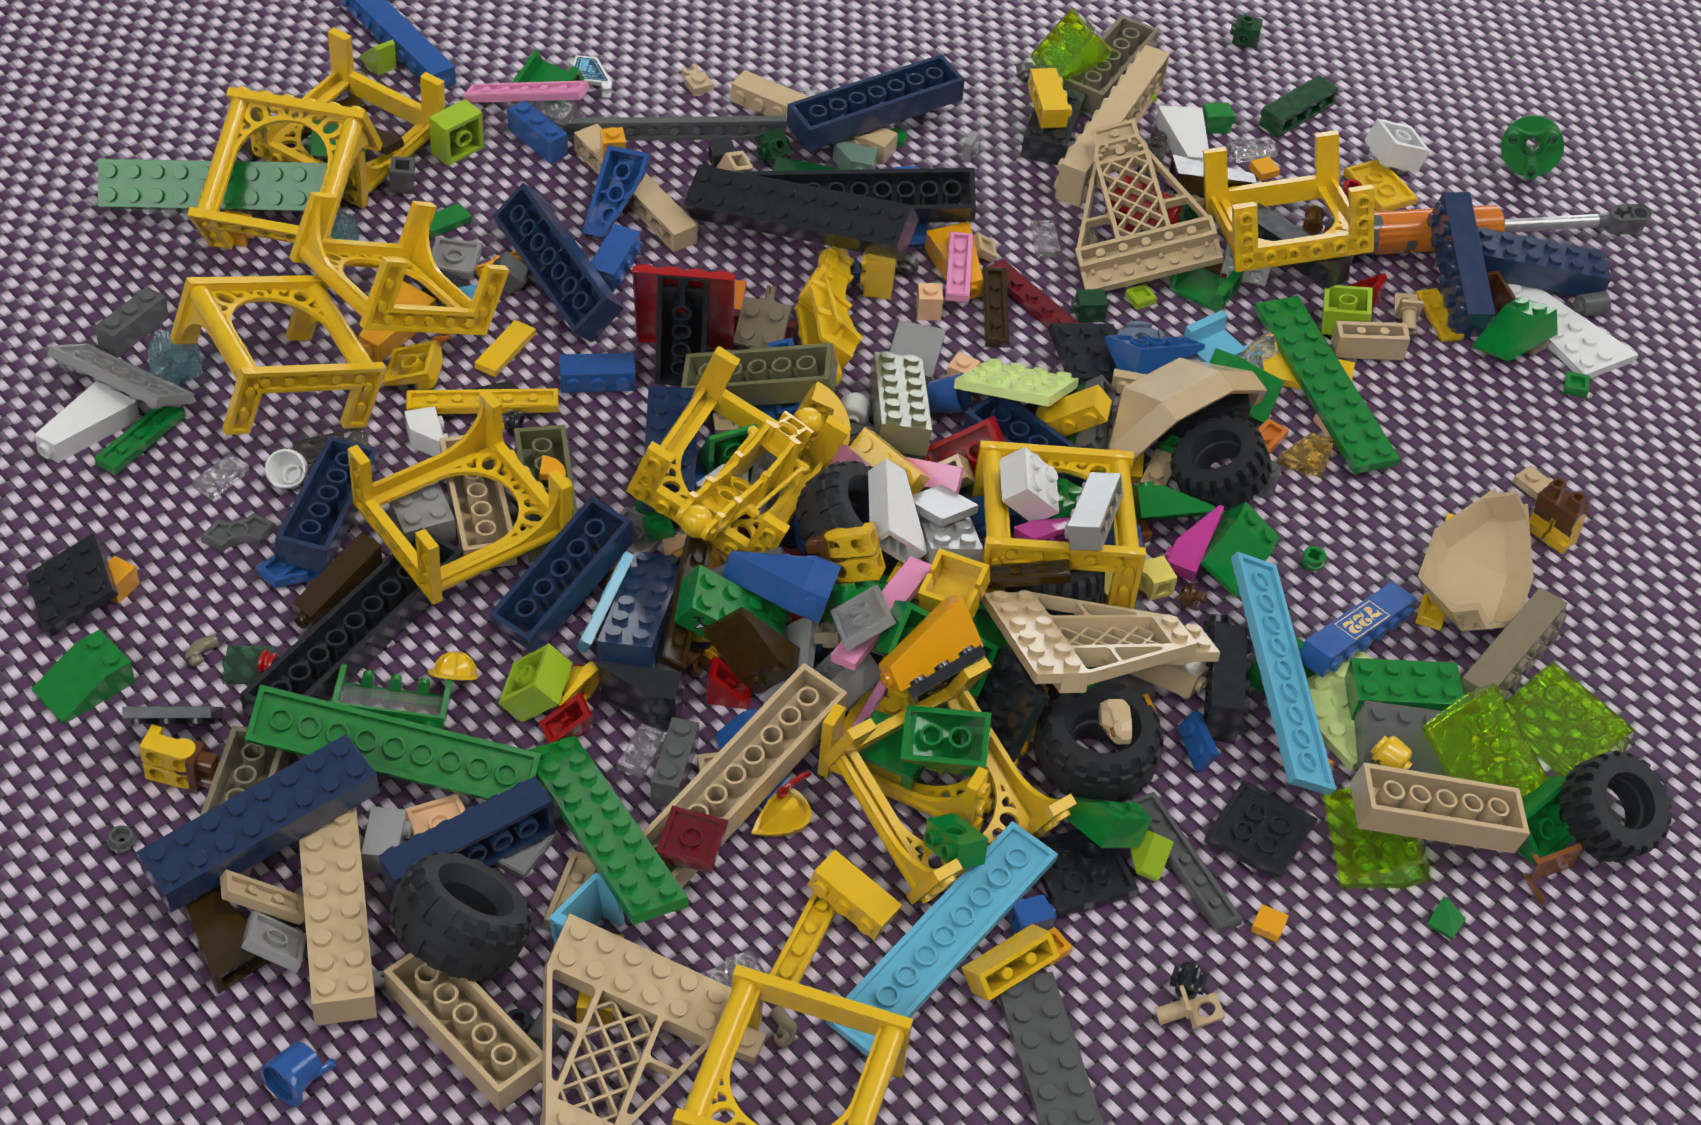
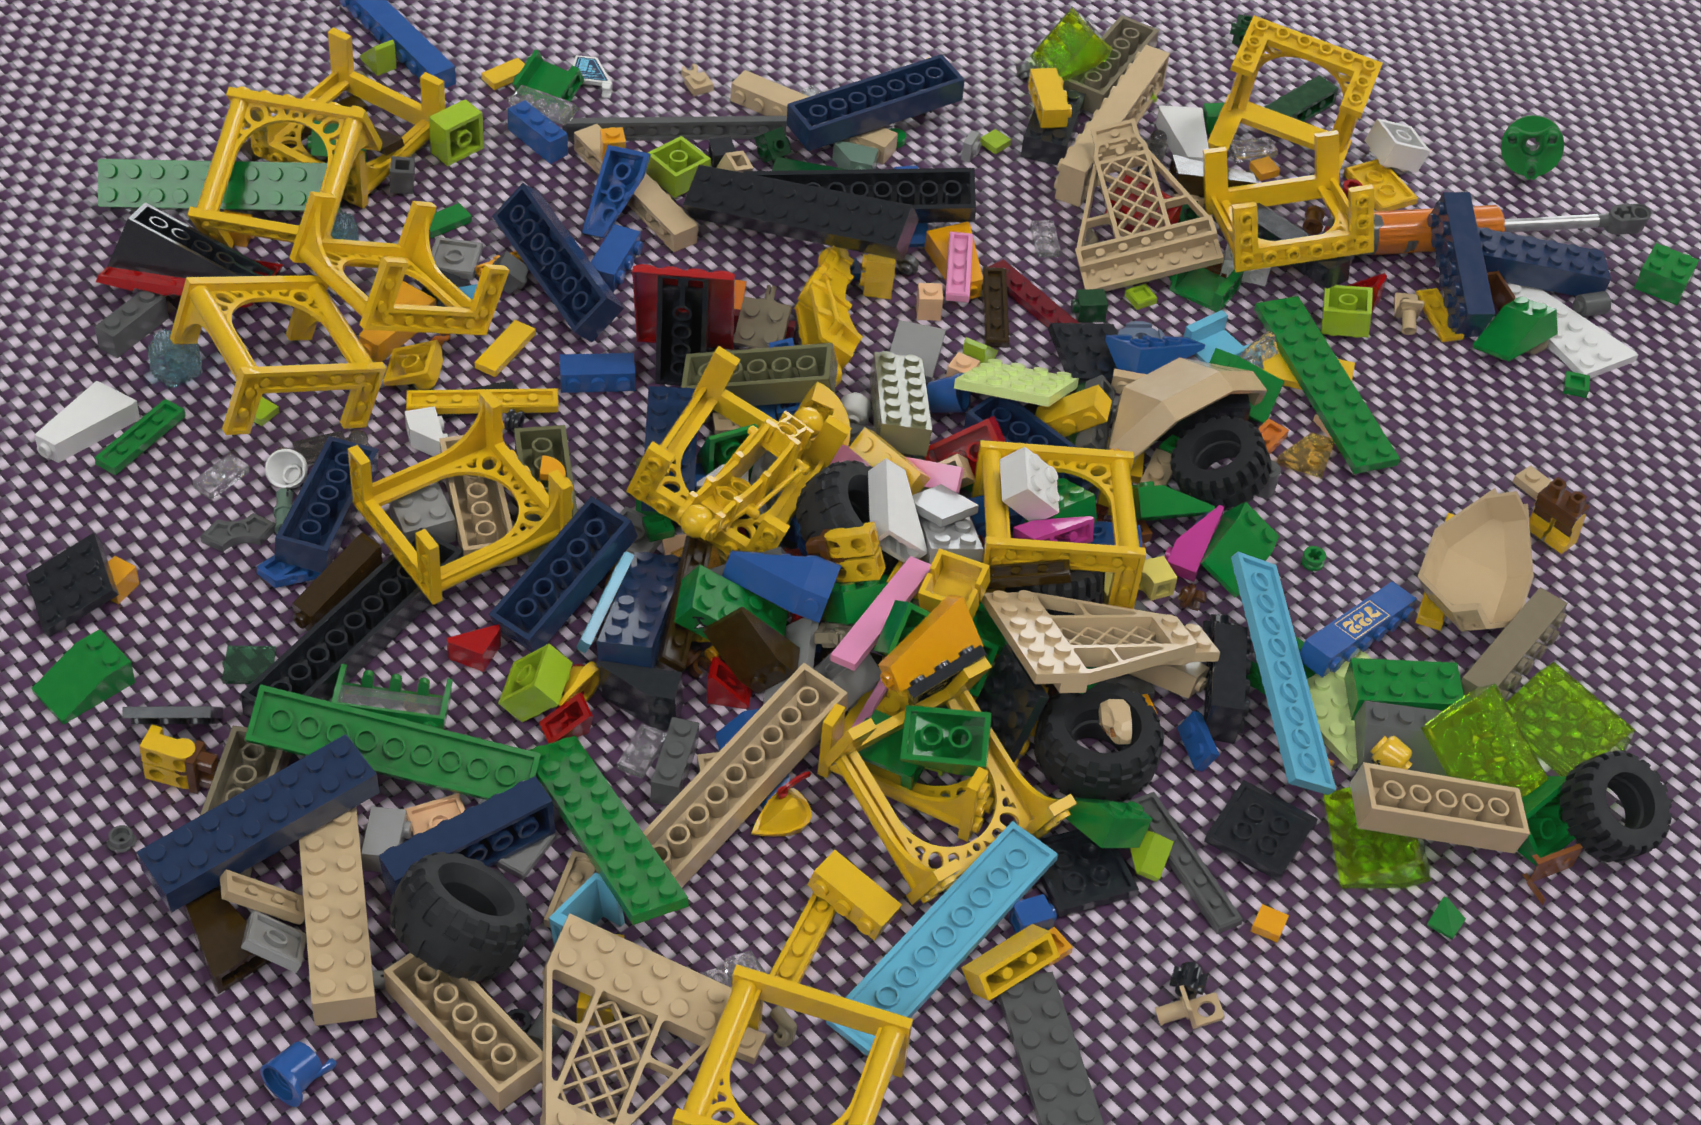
light grey plate [48,343,194,409] -> none
dark tan arm [185,634,219,666] -> none
red bush [257,650,280,674] -> none
yellow piece [427,651,479,680] -> none
bright pink tile [463,81,590,103] -> none
dark red plate [656,805,728,874] -> none
light grey tile [830,584,896,651] -> none
green brick [924,813,988,869] -> none
tan plate [973,232,998,263] -> none
brick [1065,472,1123,551] -> none
tan brick [1330,321,1410,360] -> none
none -> black piece [96,202,284,307]
none -> lime tile [254,397,279,427]
none -> sand green pin [273,488,293,533]
none -> red slope [446,624,501,672]
none -> yellow tile [481,57,525,90]
none -> lime brick [646,136,711,198]
none -> lime slope [962,337,998,363]
none -> lime tile [980,129,1011,155]
none -> yellow arch [1208,15,1383,175]
none -> green brick [1634,243,1699,305]

